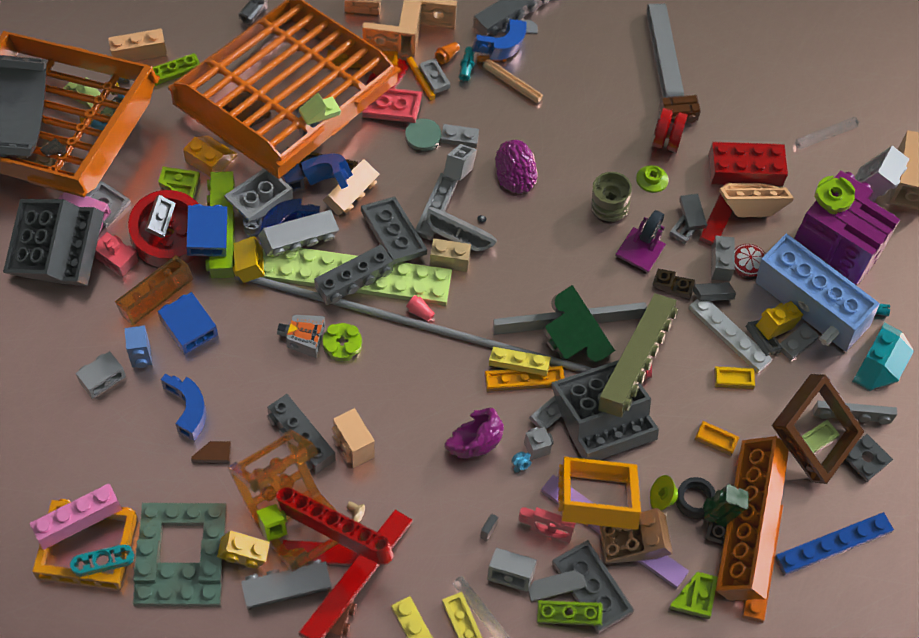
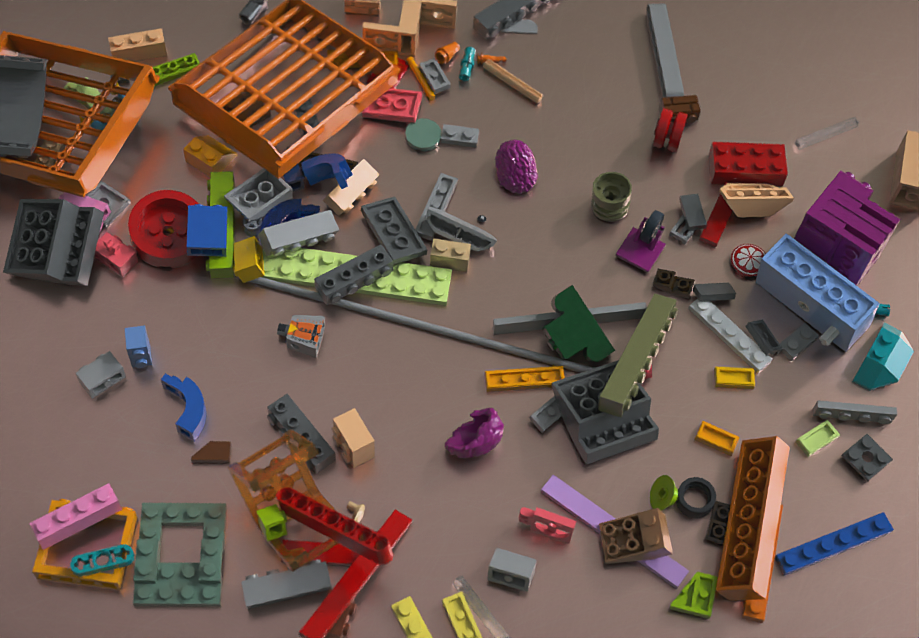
clear smoke tile [40,138,67,156] -> none
clear orange brick [115,255,193,326] -> none
plate [145,195,176,238] -> none
lime wing [158,167,200,199] -> none
blue brick [158,292,218,355] -> none
yellow brick [217,531,270,568] -> none
yellowish green slope [299,93,341,125] -> none
lime plate [323,323,362,361] -> none
coral cone [406,295,435,322] -> none
light grey brick [443,144,477,181] -> none
blue arch [472,19,527,60] -> none
dark grey tile [480,514,499,541] -> none
light yellow plate [489,347,551,376] -> none
medium azure plate [512,452,532,472] -> none
light grey brick [524,427,554,460] -> none
light grey piece [529,570,587,602] -> none
lime tile [537,600,603,626] -> none
dark grey plate [552,540,634,633] -> none
light orange window [558,457,641,530] -> none
lime piece [636,165,669,193] -> none
dark green brick [703,484,749,527] -> none
light grey brick [711,236,735,281] -> none
yellow brick [756,301,804,340] -> none
reddish brown window [771,374,864,484] -> none
lime plate [814,176,855,214] -> none
white brick [855,146,909,202] -> none

